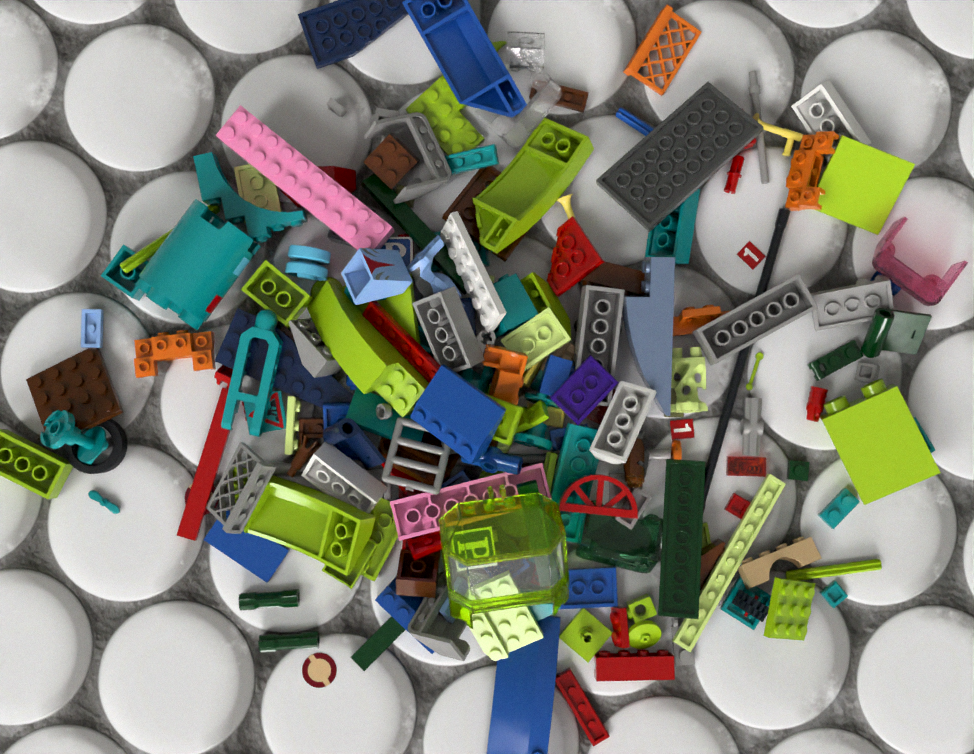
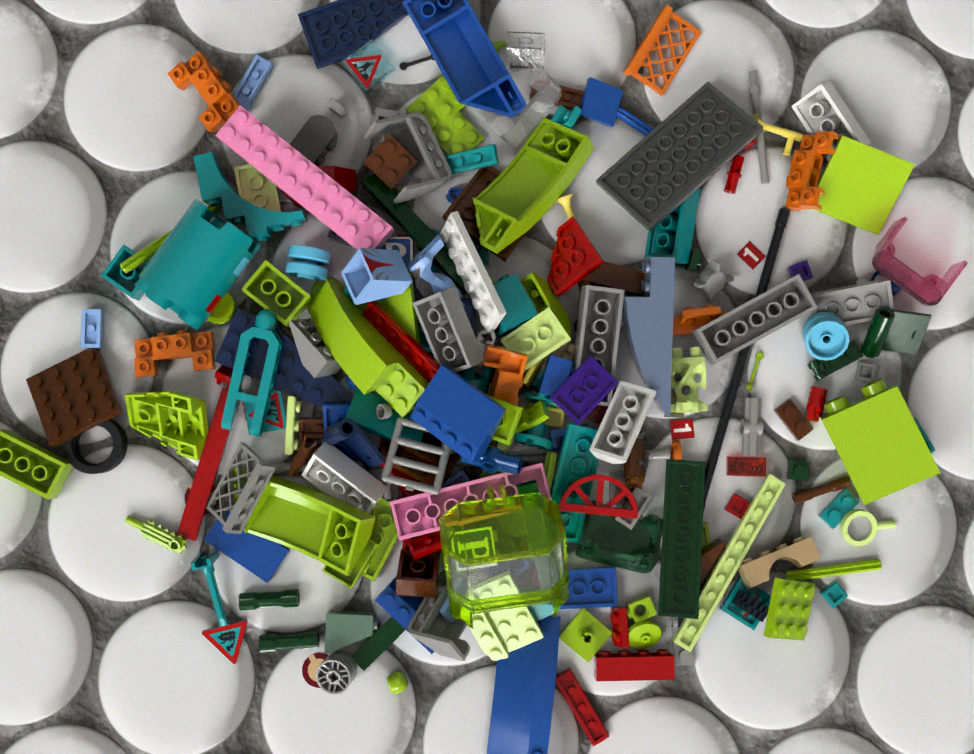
teal piece [40,410,108,464] -> none
teal piece [88,490,120,514] -> none
none -> lime wedge [125,391,209,461]
none -> lime piece [125,516,187,554]
none -> orange bracket [167,51,241,134]
none -> teal piece [190,549,248,664]
none -> lime piece [207,292,236,324]
none -> light blue tile [234,54,274,111]
none -> dark grey brick [290,115,338,166]
none -> light grey wheel [316,651,357,695]
none -> sand green slope [324,611,378,653]
none -> clear light blue piece [342,40,395,92]
none -> lime piece [387,671,408,694]
none -> black hinge [399,54,434,71]
none -> blue plate [446,187,462,204]
none -> teal bracket [551,105,582,128]
none -> blue tile [580,77,623,127]
none -> dark green plate [685,249,702,272]
none -> light grey piece [694,260,734,303]
none -> reddish brown plate [773,399,814,441]
none -> dark purple plate [787,260,814,282]
none -> reddish brown piece [792,476,851,504]
none -> medium azure wheel [801,311,849,361]
none -> yellowish green piece [840,509,896,546]

